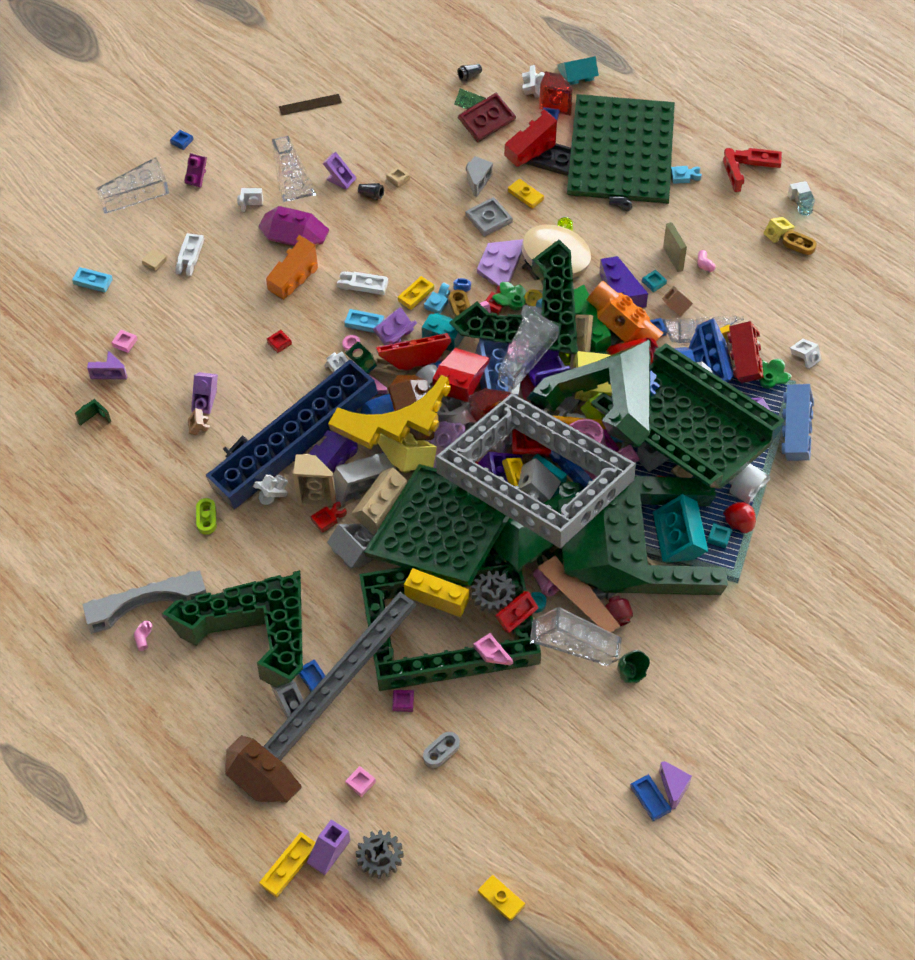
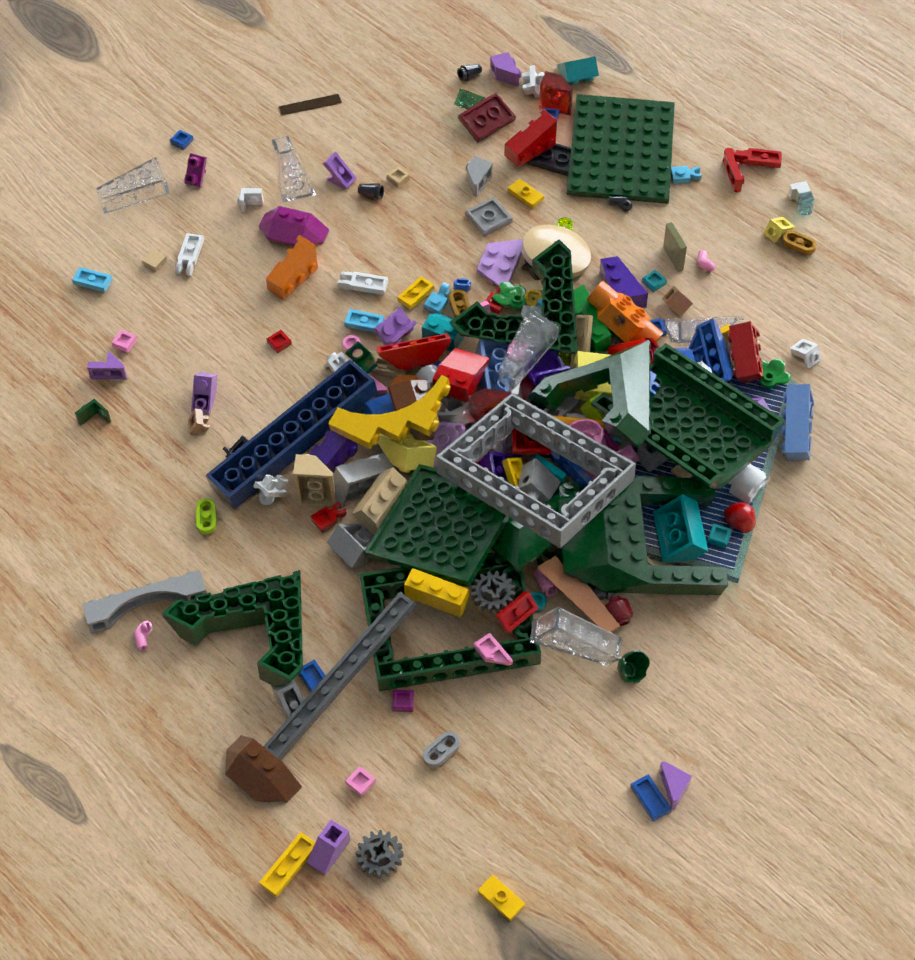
none -> medium lavender slope [490,52,521,86]

